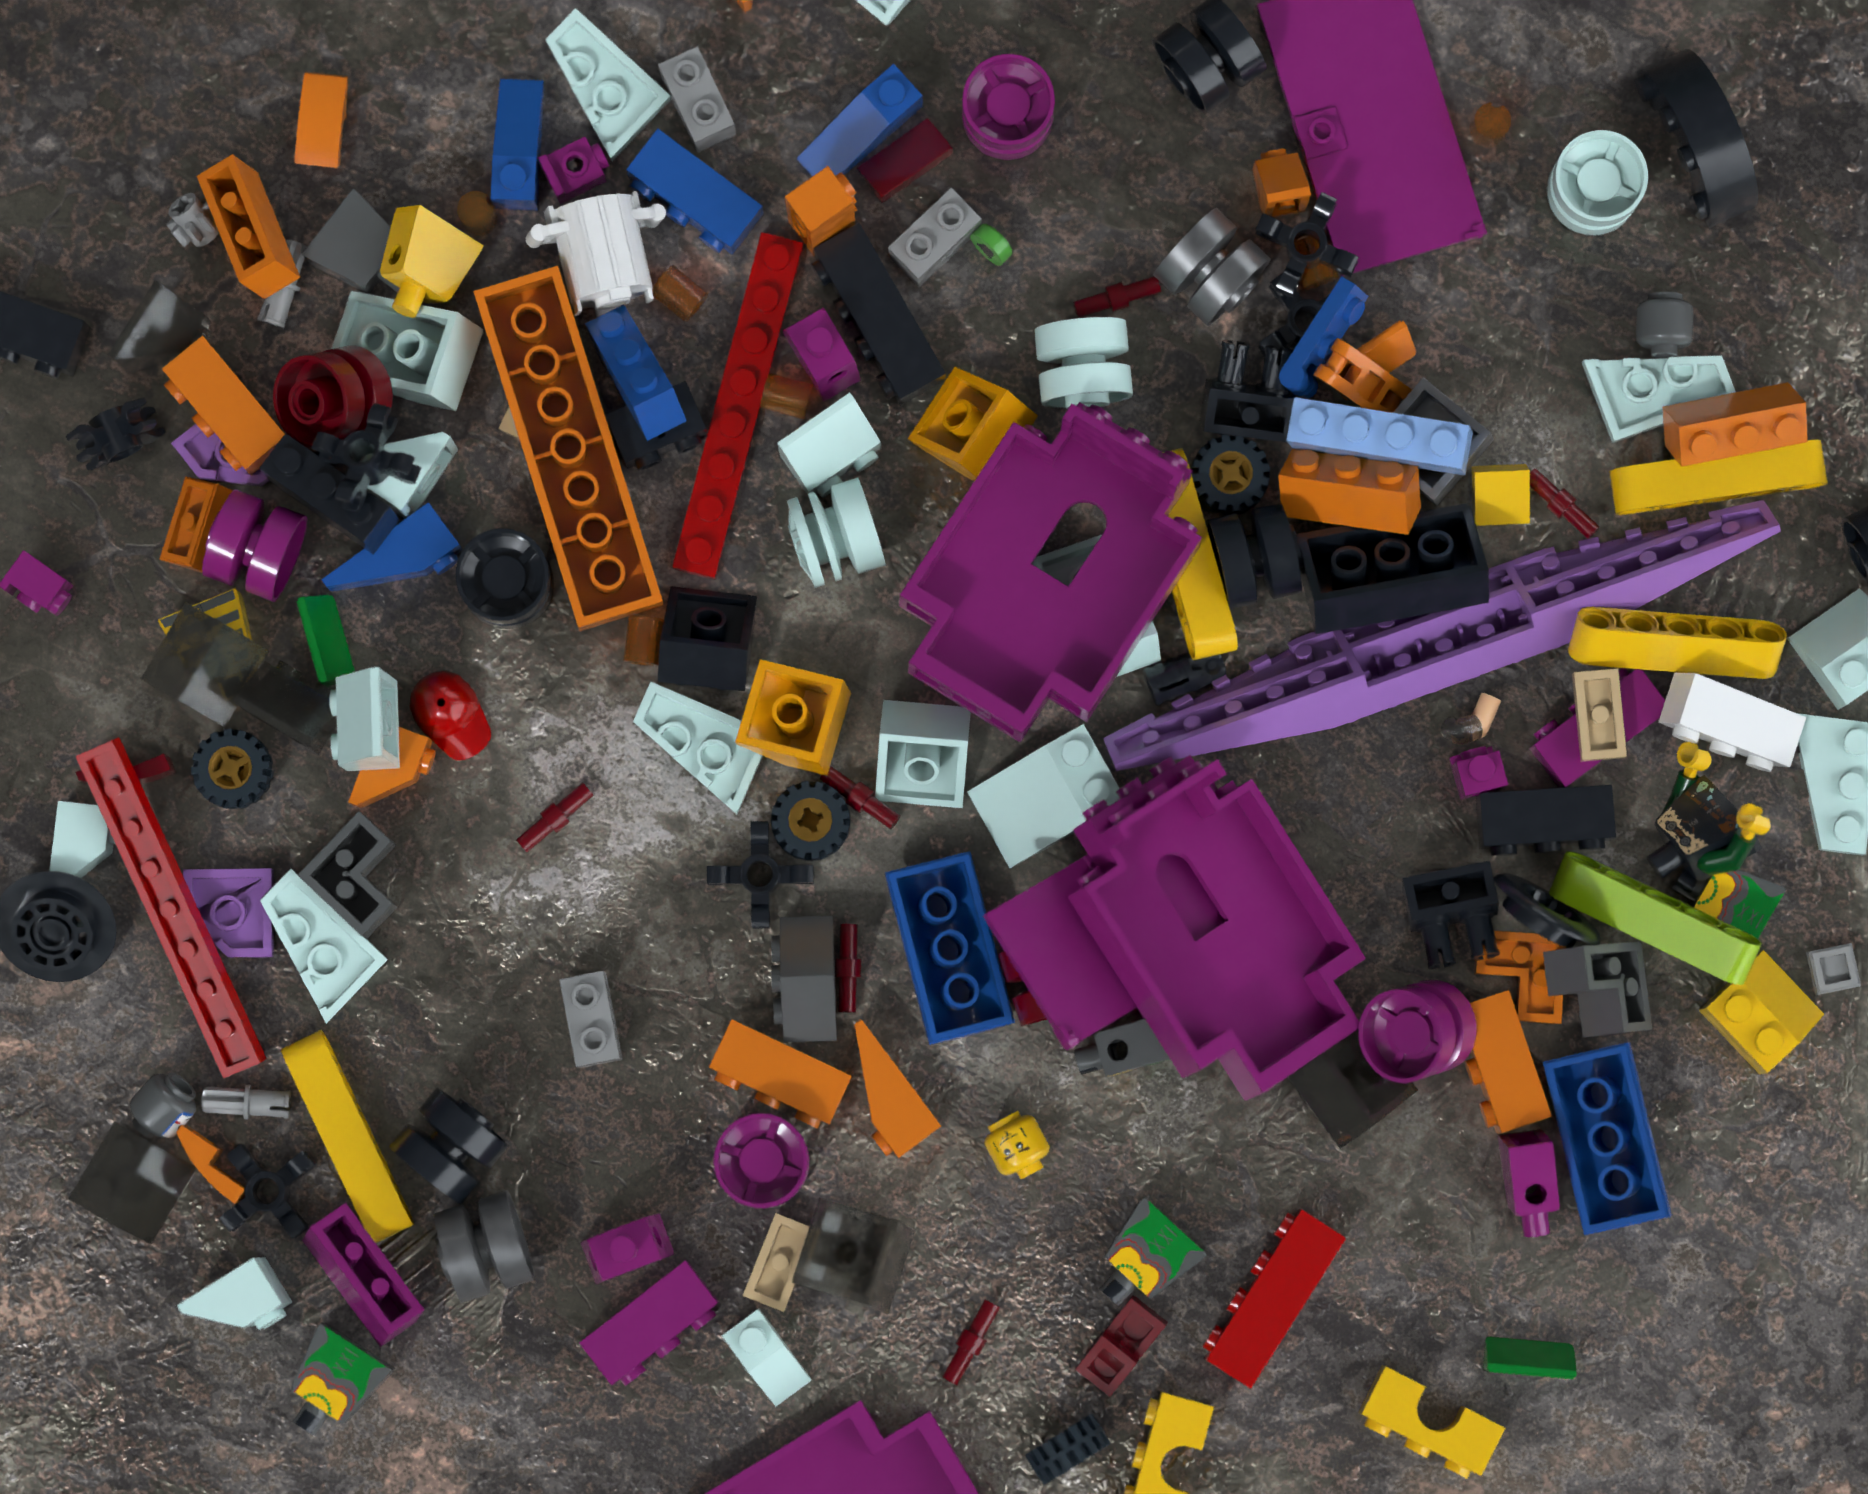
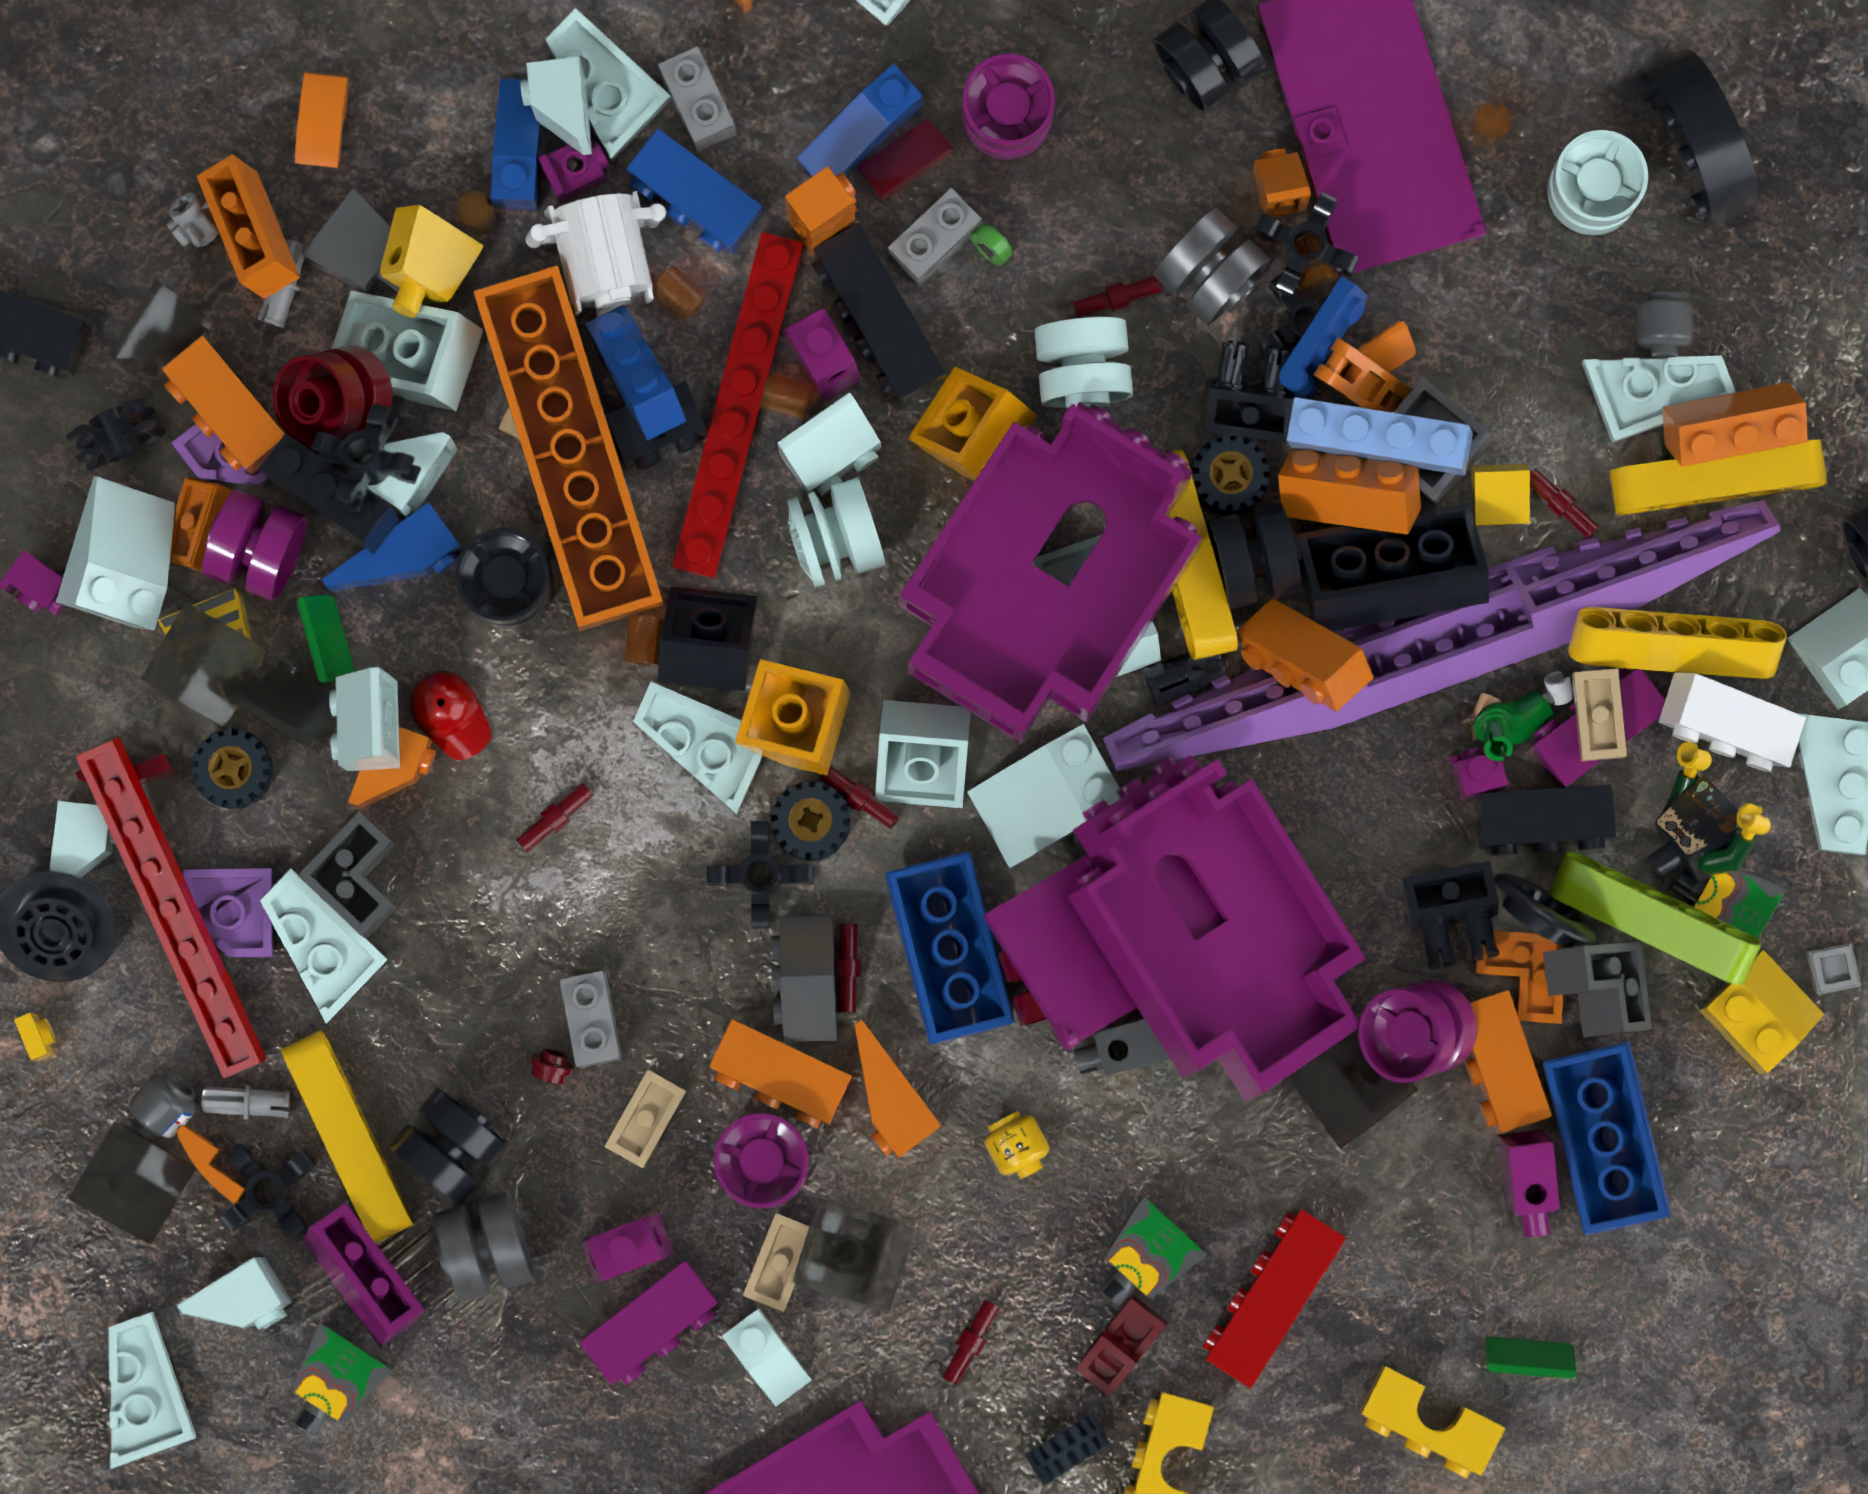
none -> yellow plate [14,1013,56,1062]
none -> light aqua slope [56,476,175,630]
none -> light aqua wing [109,1312,197,1469]
none -> light aqua slope [520,56,592,155]
none -> dark red plate [530,1049,574,1084]
none -> tan plate [604,1070,687,1169]
none -> orange brick [1236,599,1373,712]
none -> green arm [1474,671,1573,761]

